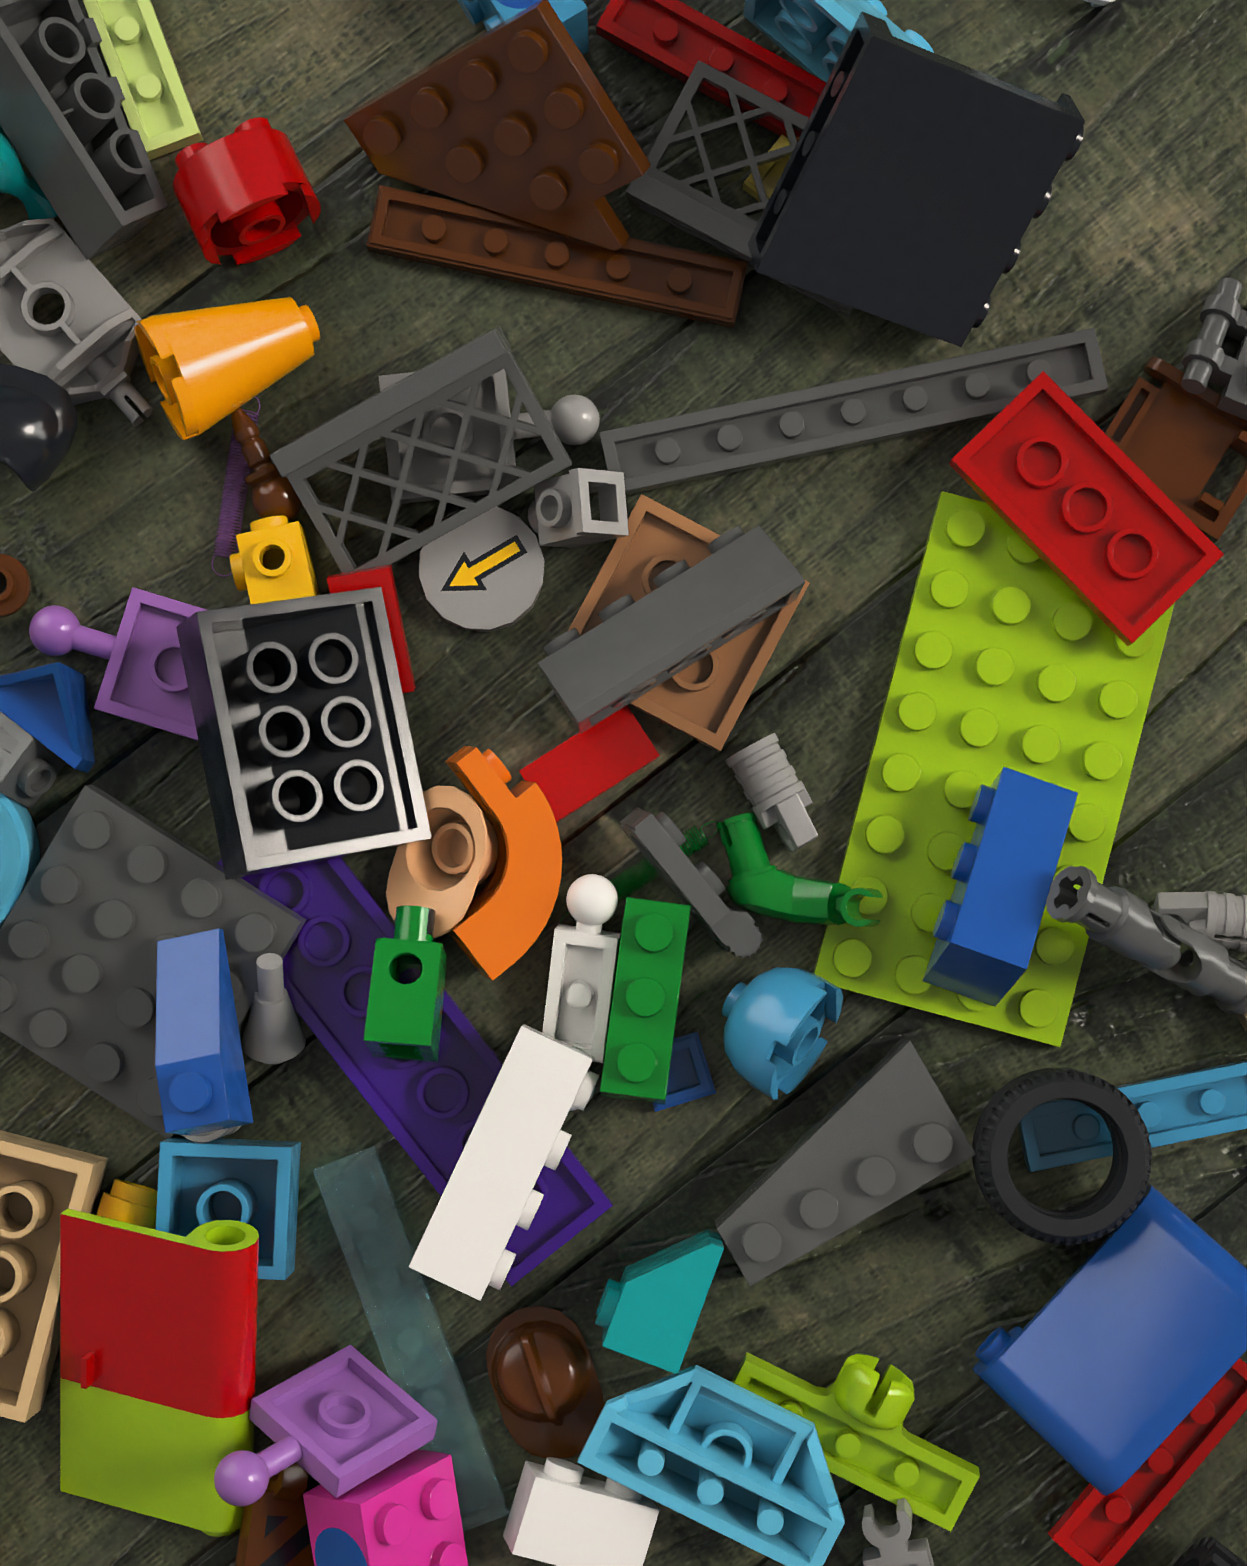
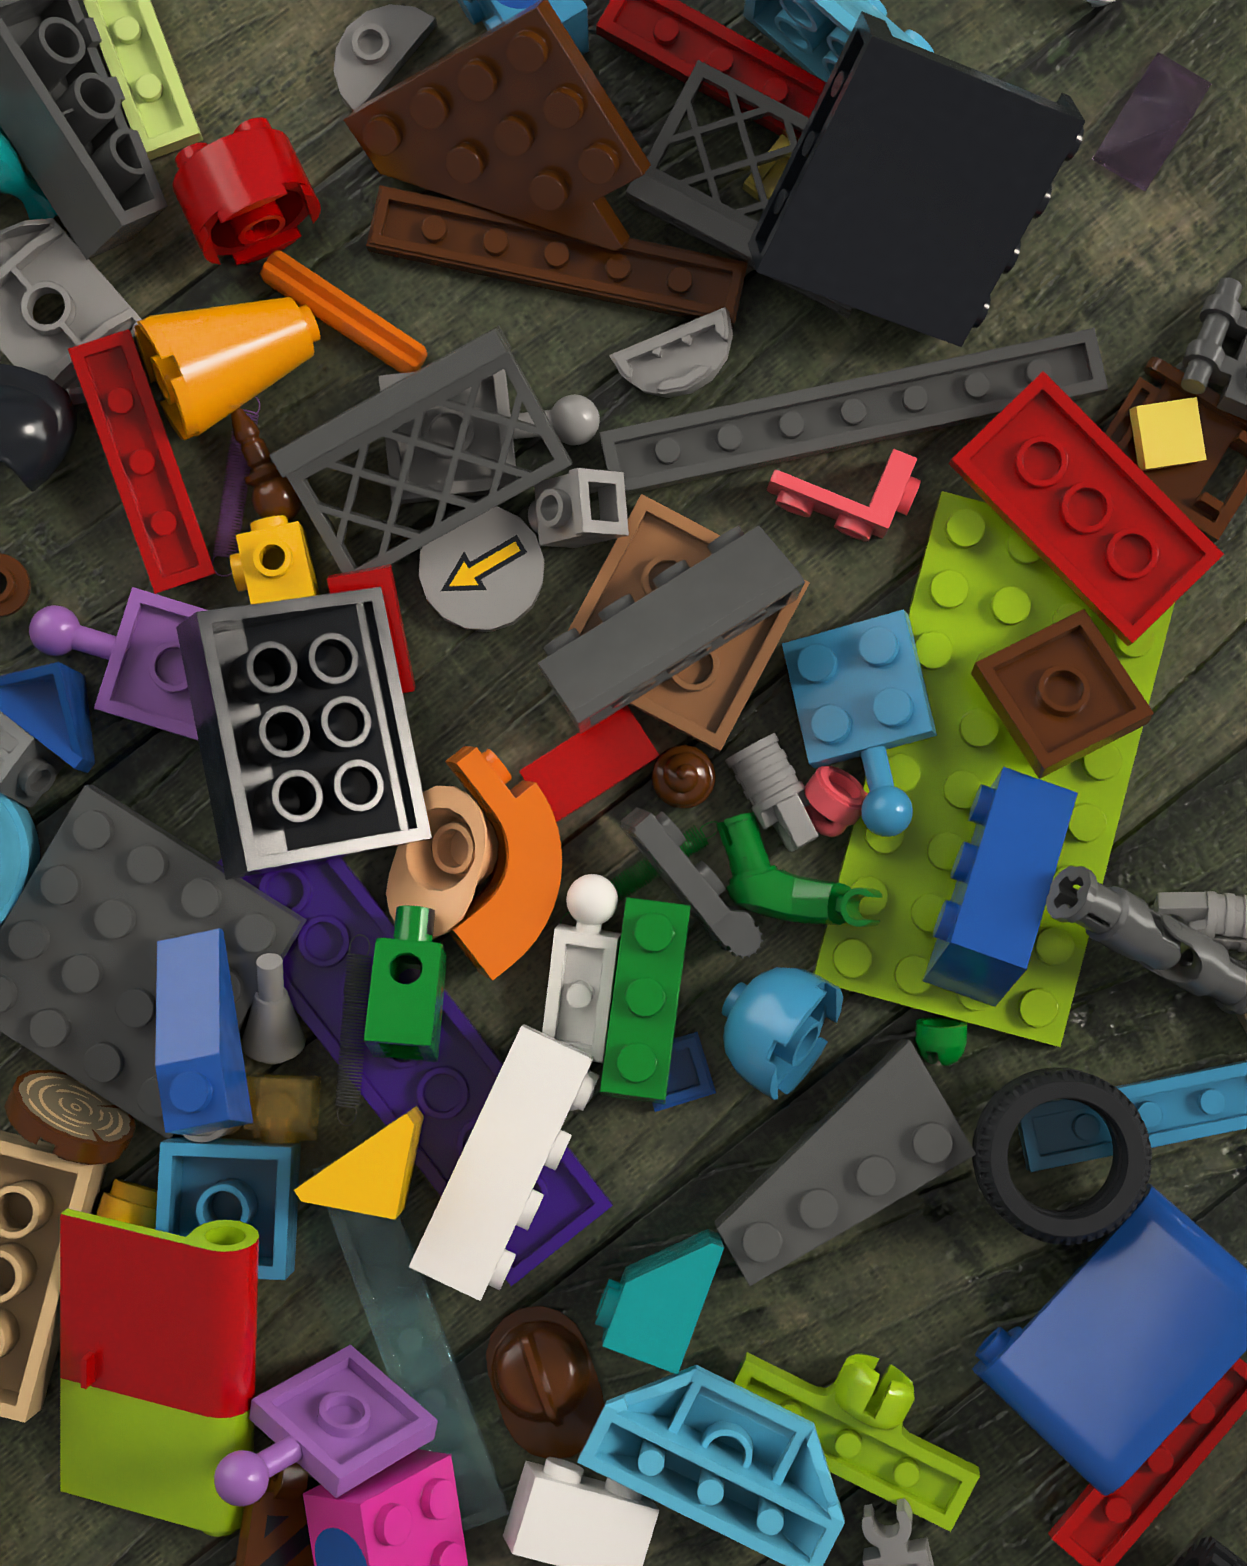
none -> tile [4,1070,136,1165]
none -> red plate [68,329,216,594]
none -> clear yellow brick [244,1073,321,1143]
none -> orange axle [260,250,428,373]
none -> yellow slope [294,1106,424,1220]
none -> light grey plate [333,4,437,112]
none -> dark grey piece [335,934,371,1127]
none -> light grey plate [609,307,733,398]
none -> reddish brown plate [652,745,716,809]
none -> coral bracket [767,449,921,541]
none -> dark azure plate [782,609,937,837]
none -> coral tile [804,766,868,838]
none -> green hinge [915,1017,967,1066]
none -> reddish brown plate [971,609,1154,779]
none -> clear purple slope [1092,52,1212,191]
none -> light yellow tile [1129,397,1207,471]

